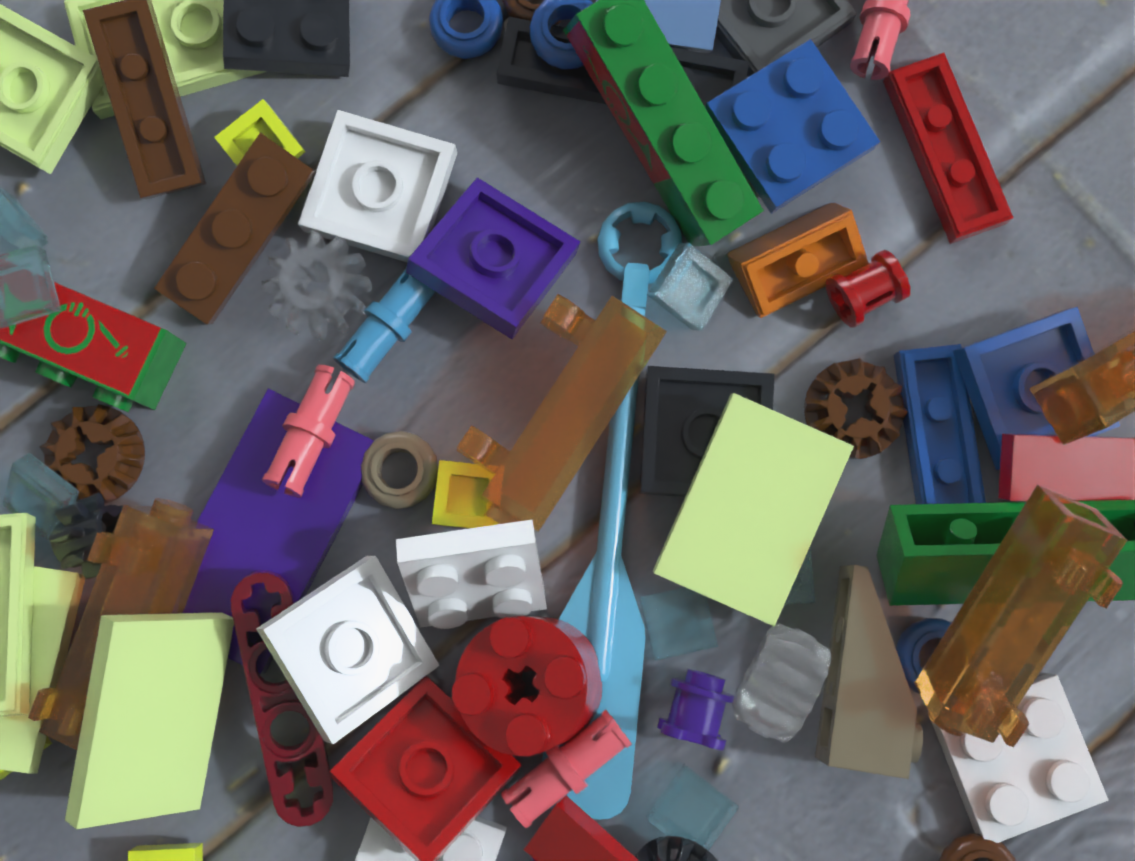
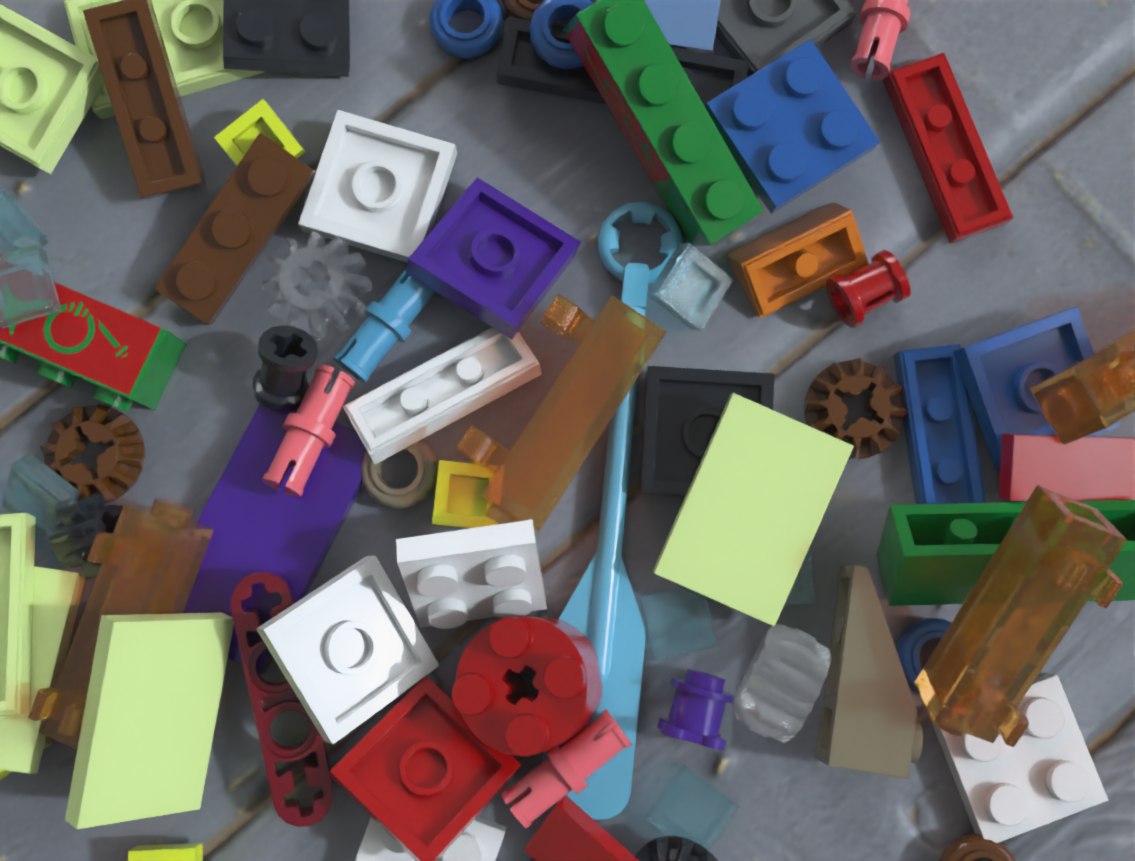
none -> black bush [252,325,318,411]
none -> white tile [342,327,542,464]

